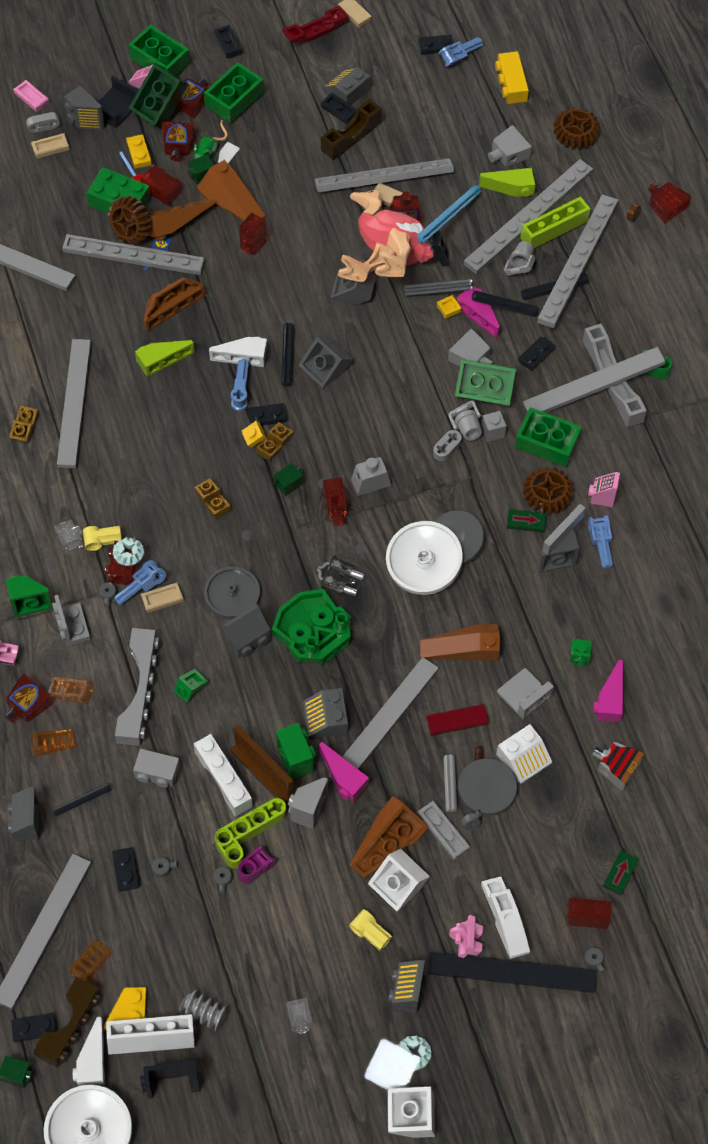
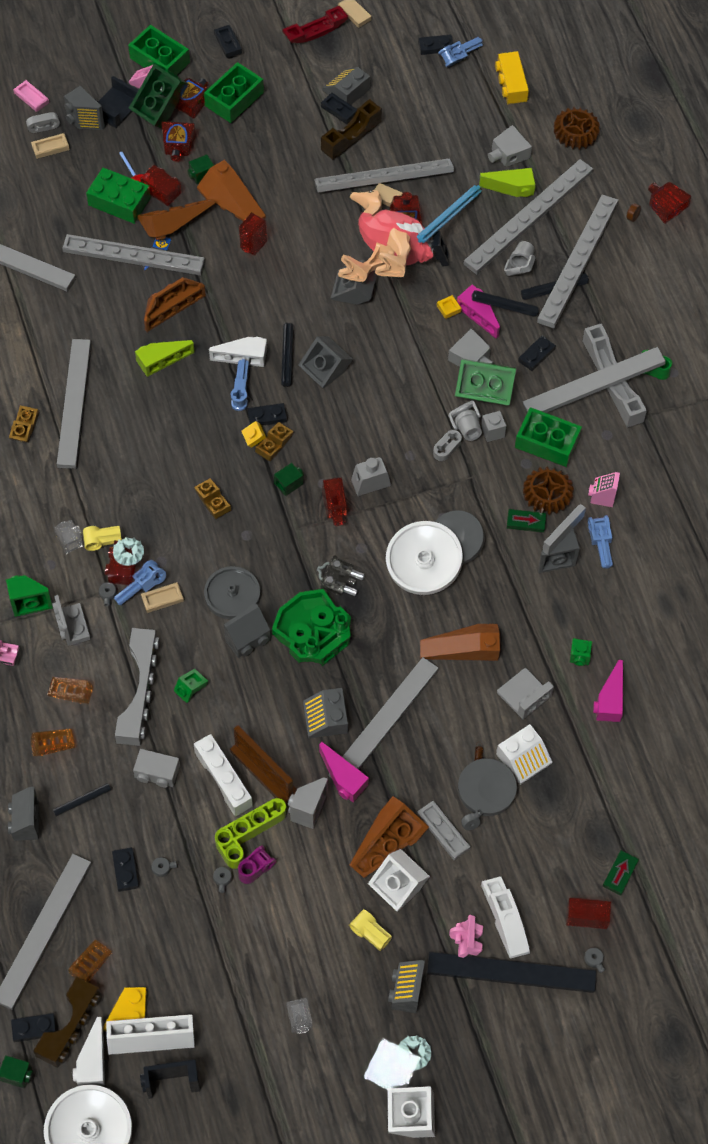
clear red torso [4,674,53,723] -> none
reddish brown gear [107,196,152,244] -> none
yellow plate [126,134,151,169] -> none
light grey piece [179,990,226,1032] -> none
green animal [194,120,228,159] -> none
white sticker [218,142,240,163] -> none
green brick [276,723,316,780] -> none
black axle [403,279,473,296] -> none
dark red tile [426,704,489,736] -> none
light grey axle [444,755,457,812] -> none
lime brick [520,197,590,248] -> none
torso [592,742,644,791] -> none

